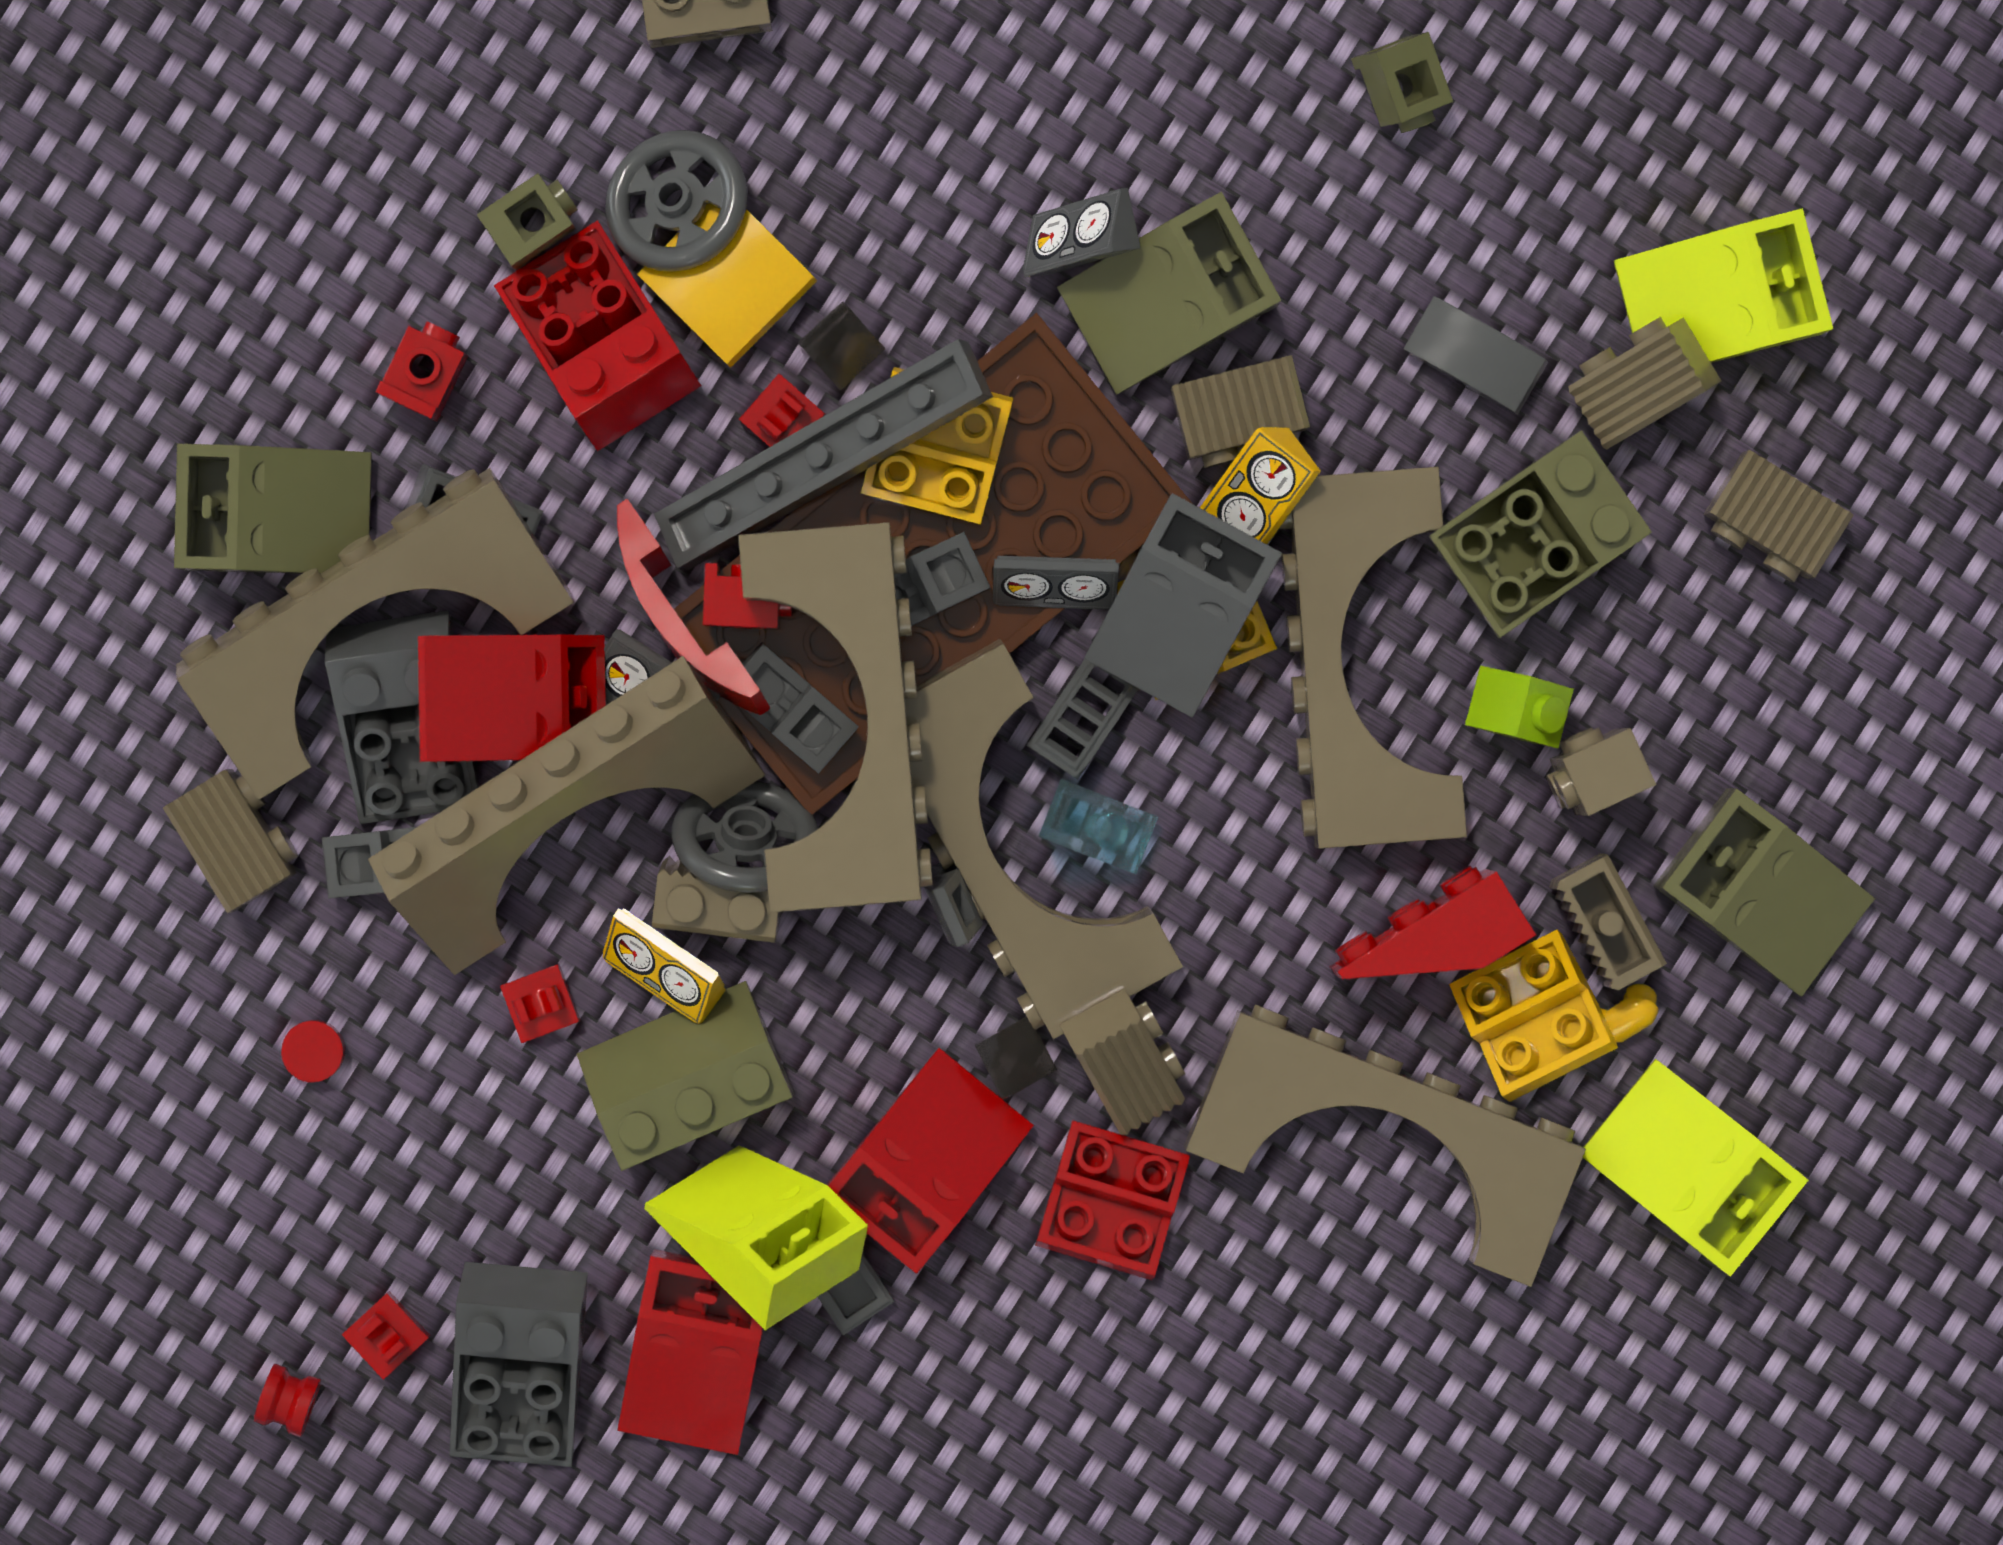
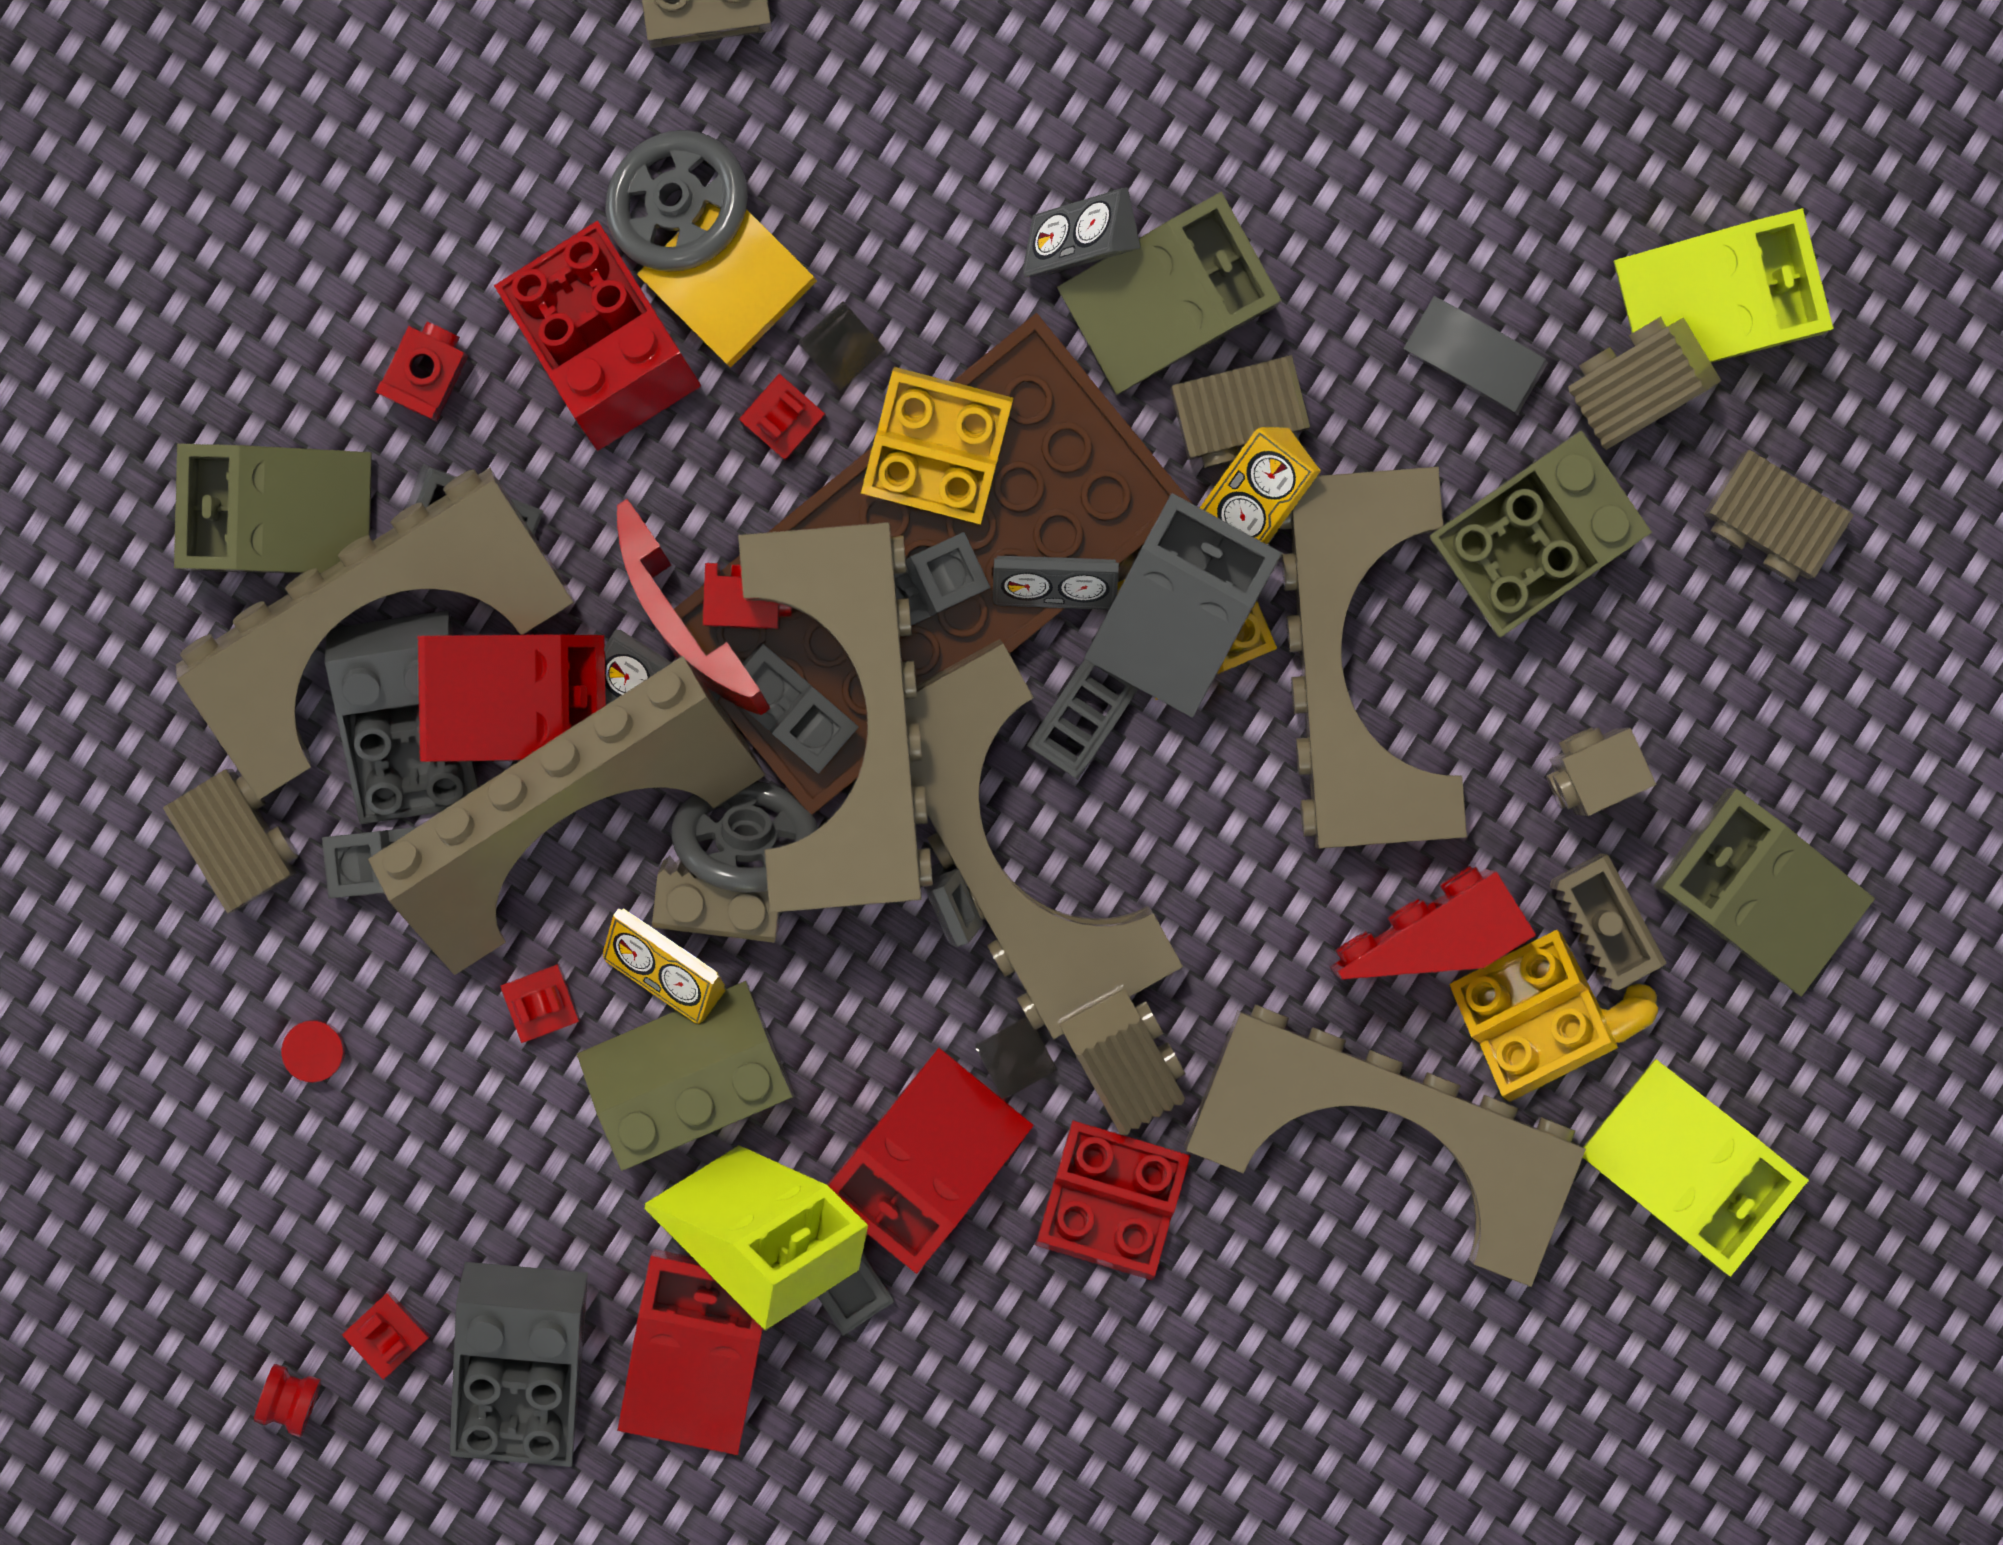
olive brick [477,173,578,271] -> none
dark grey plate [654,339,993,570] -> none
clear light blue slope [1038,779,1158,874] -> none
olive brick [1351,32,1453,133] -> none
lime brick [1465,665,1574,749] -> none

